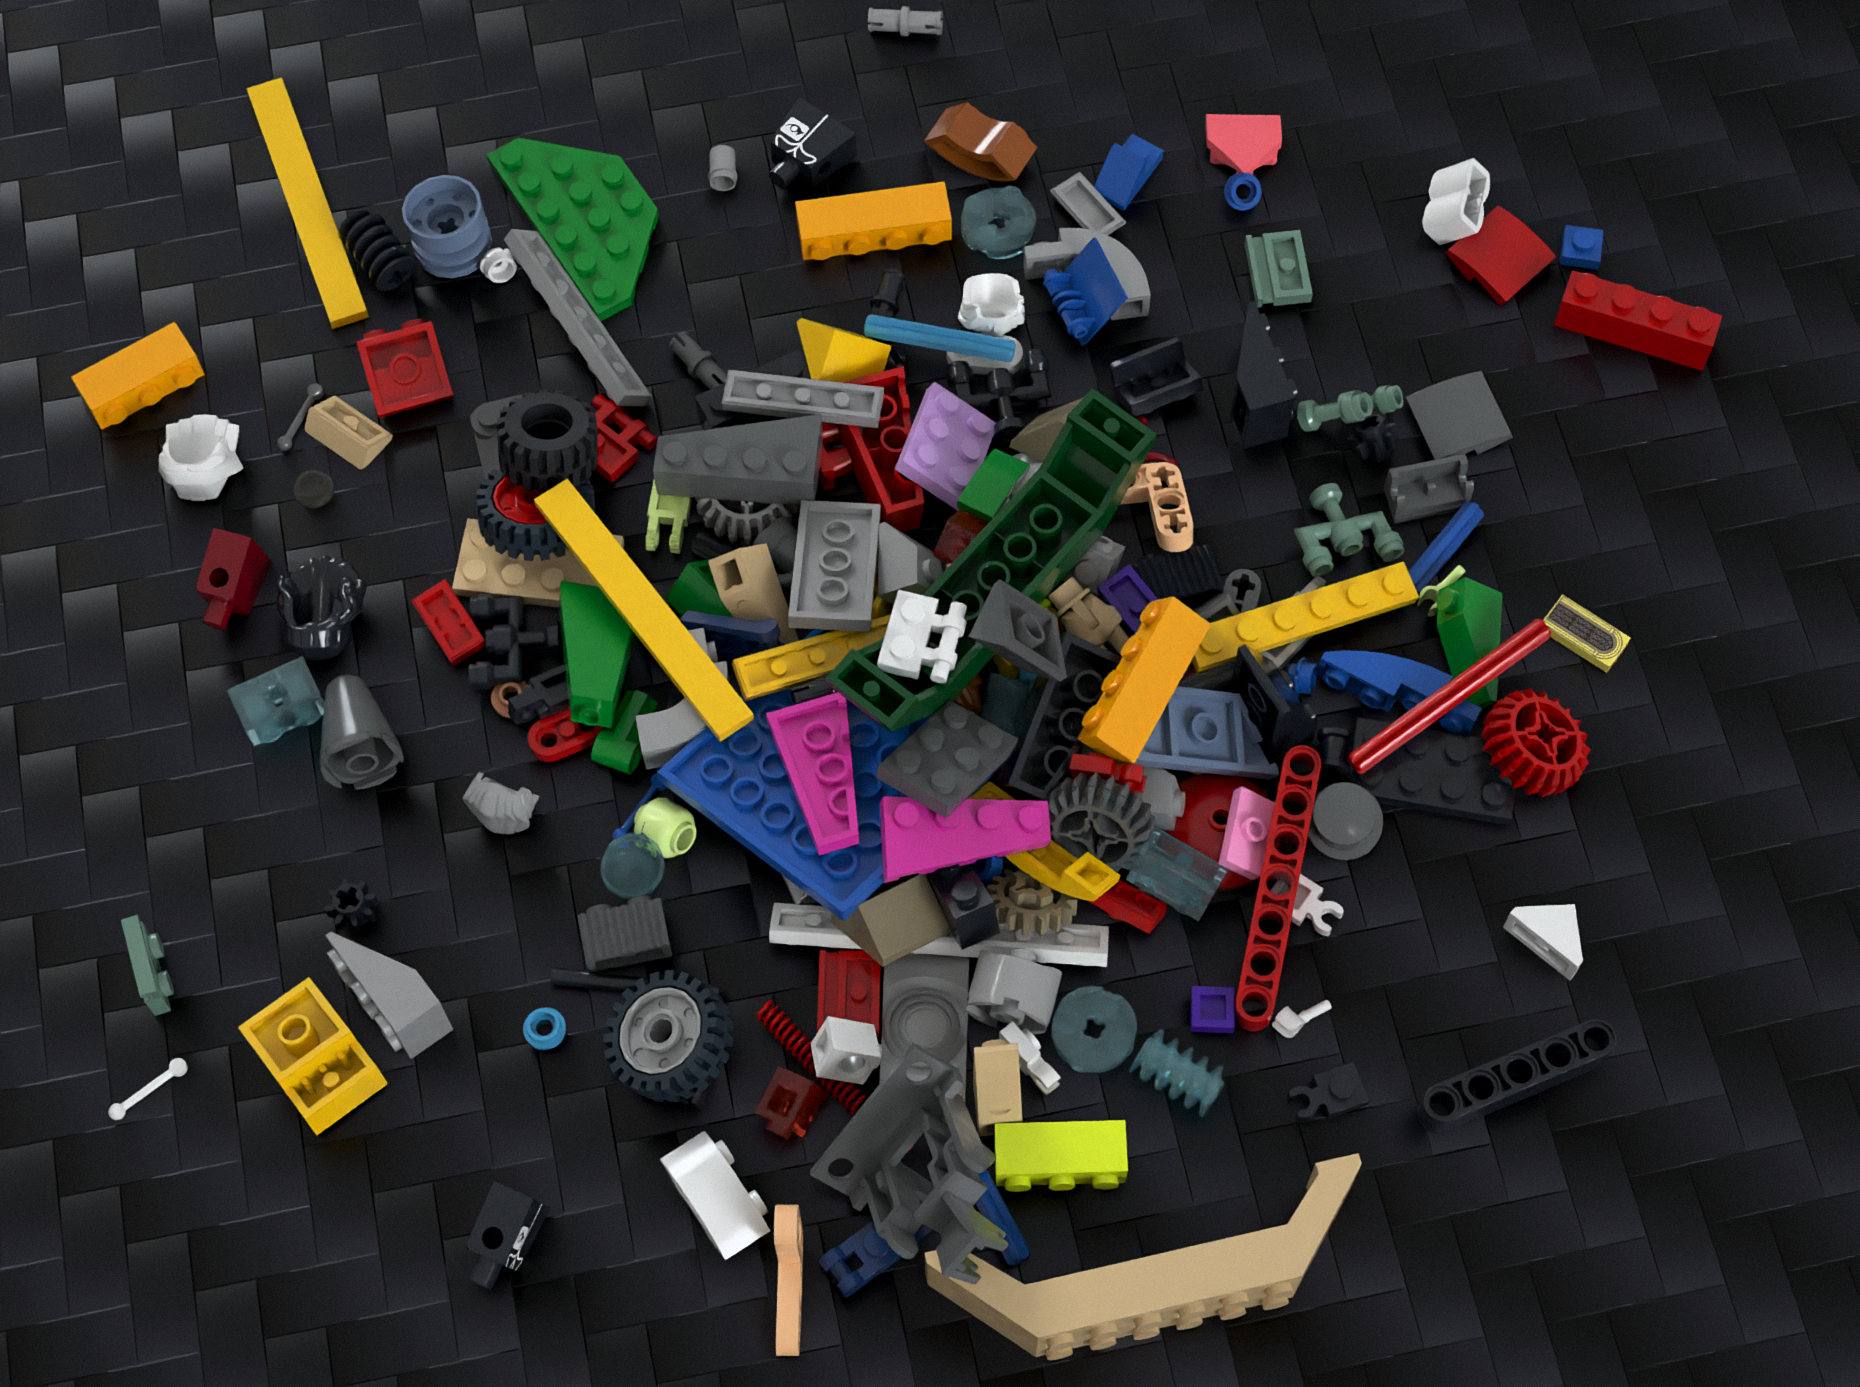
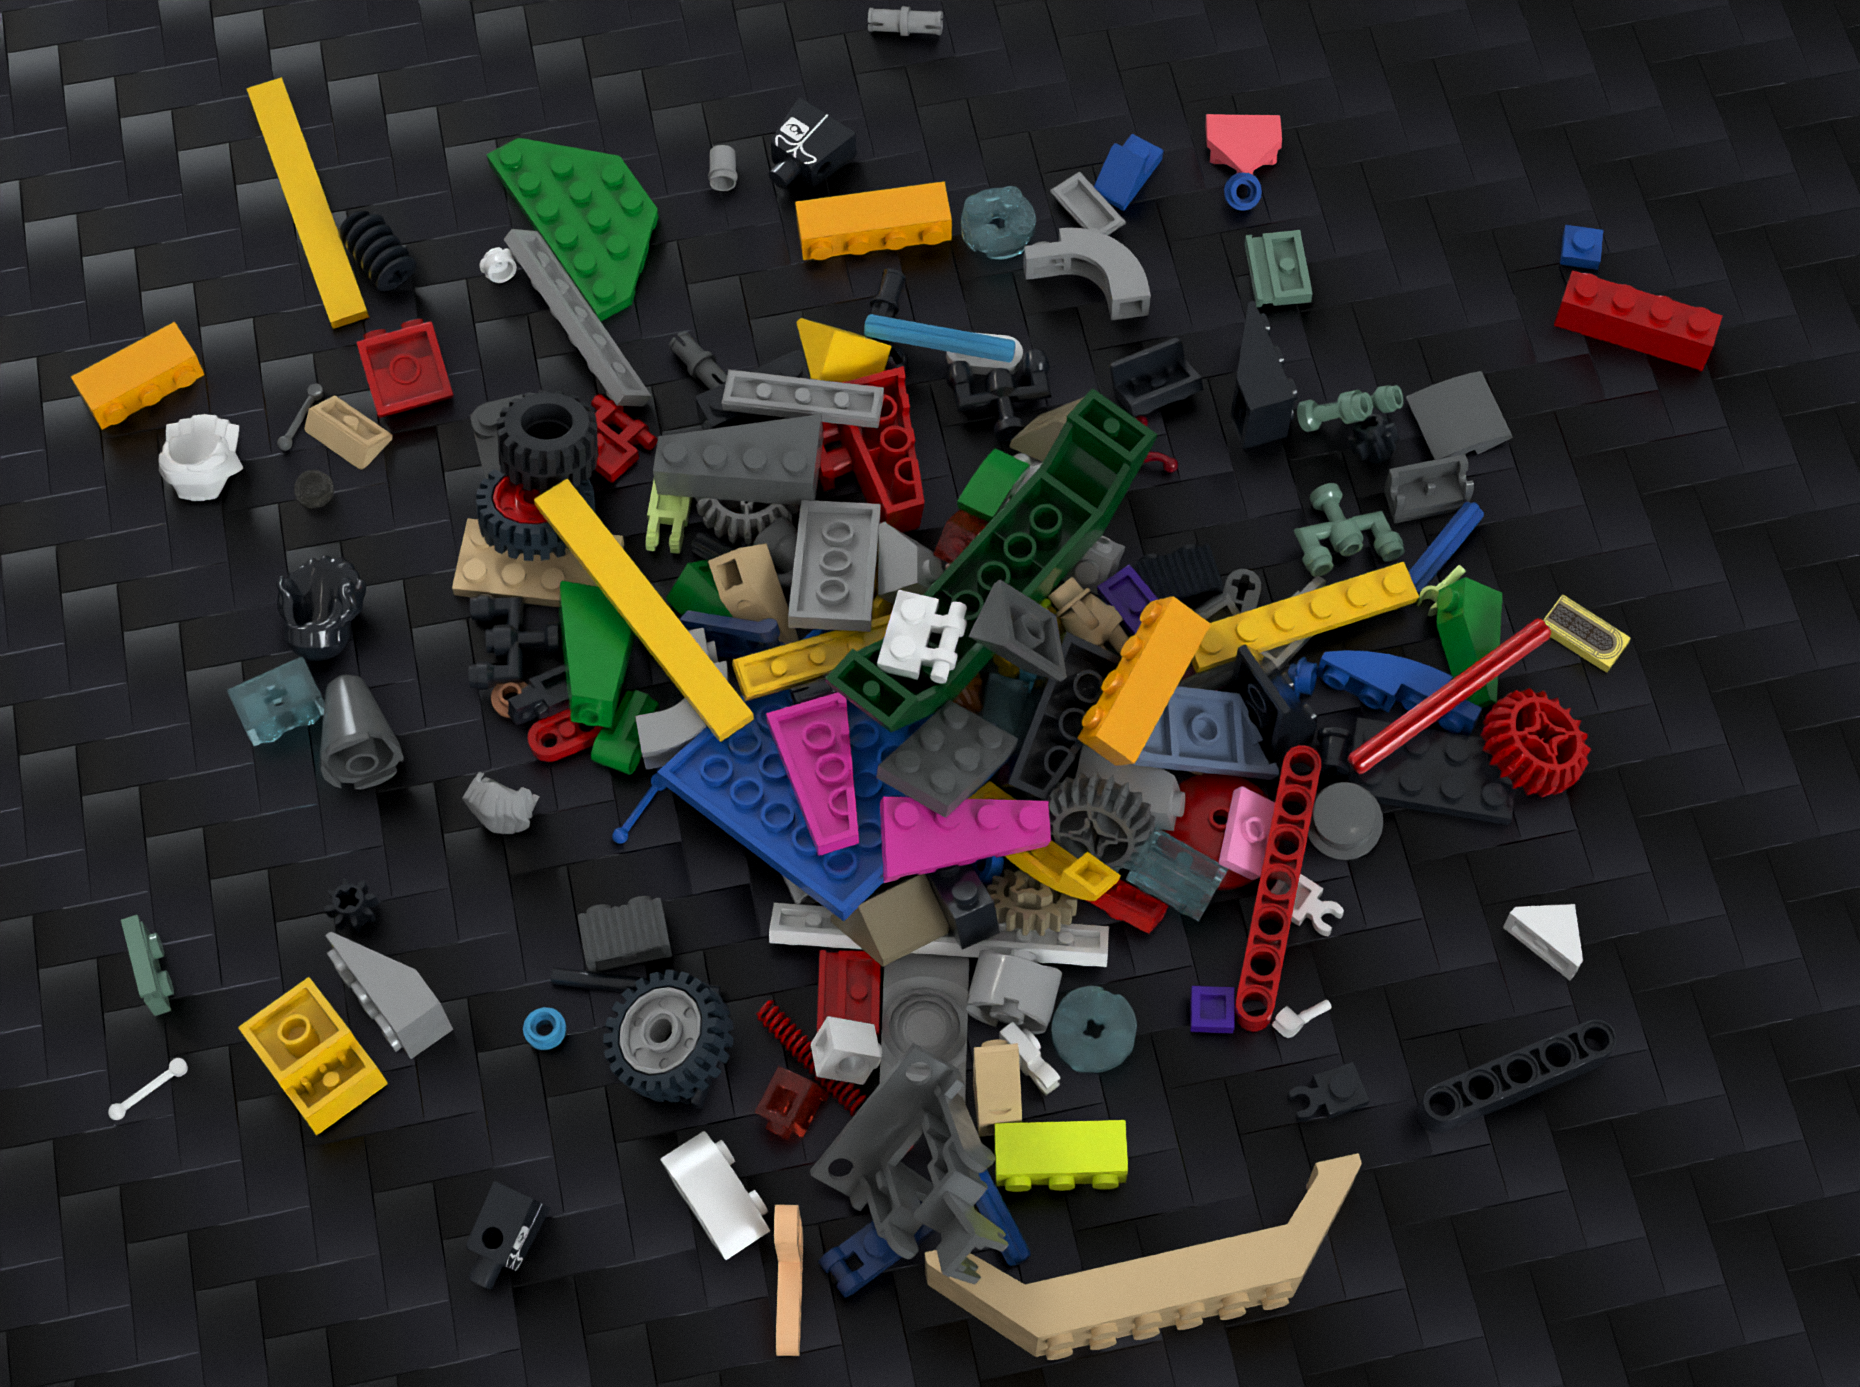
dark red torso [196,528,272,630] -> none
sand blue wheel [402,175,493,278] -> none
red plate [411,579,486,666] -> none
clear light blue hair [600,833,665,900] -> none
yellowish green head [634,797,696,858] -> none
lavender plate [895,382,996,512] -> none
dark orange brick [924,102,1037,181] -> none
white hair [958,273,1025,337] -> none
blue hinge [1043,237,1128,346] -> none
red plate [1069,752,1147,793] -> none
light nougat beam [1119,462,1193,552] -> none
clear light blue piece [1129,1028,1226,1118] -> none
white brick [1422,158,1490,245] -> none
red slope [1445,205,1556,306] -> none

